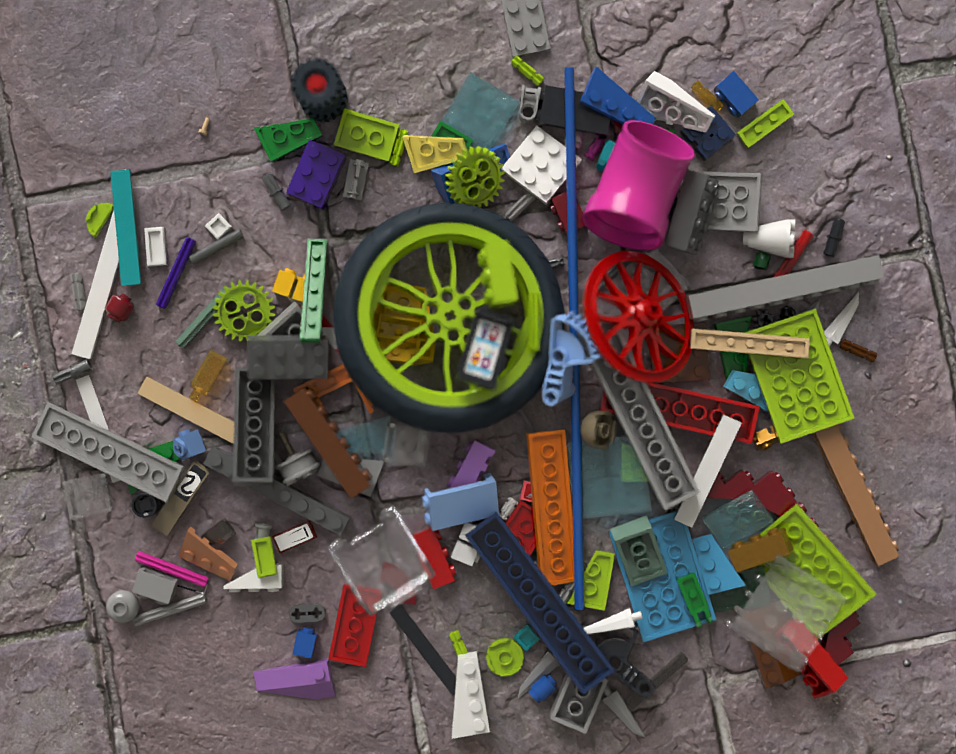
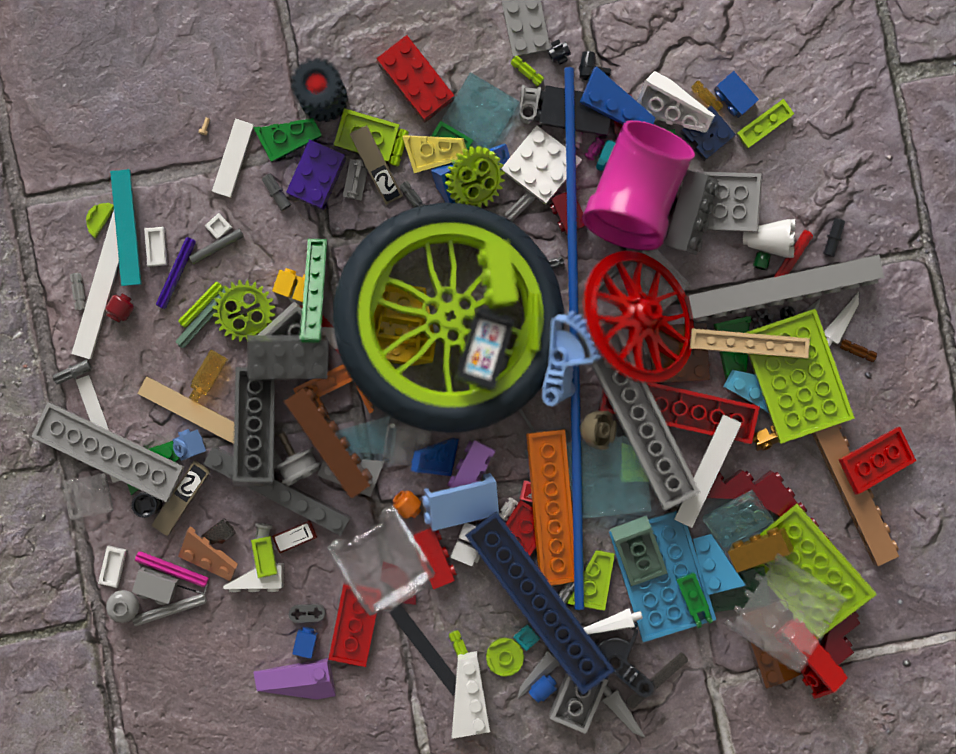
none -> white tile [98,546,127,588]
none -> lime axle [178,282,223,328]
none -> white tile [212,119,255,198]
none -> dark tan slope [350,125,403,204]
none -> red brick [376,35,455,123]
none -> orange head [393,490,421,519]
none -> dark grey axle [399,181,425,208]
none -> blue wing [411,438,459,476]
none -> black gear [547,39,571,65]
none -> black piece [579,51,611,81]
none -> red plate [838,427,916,495]

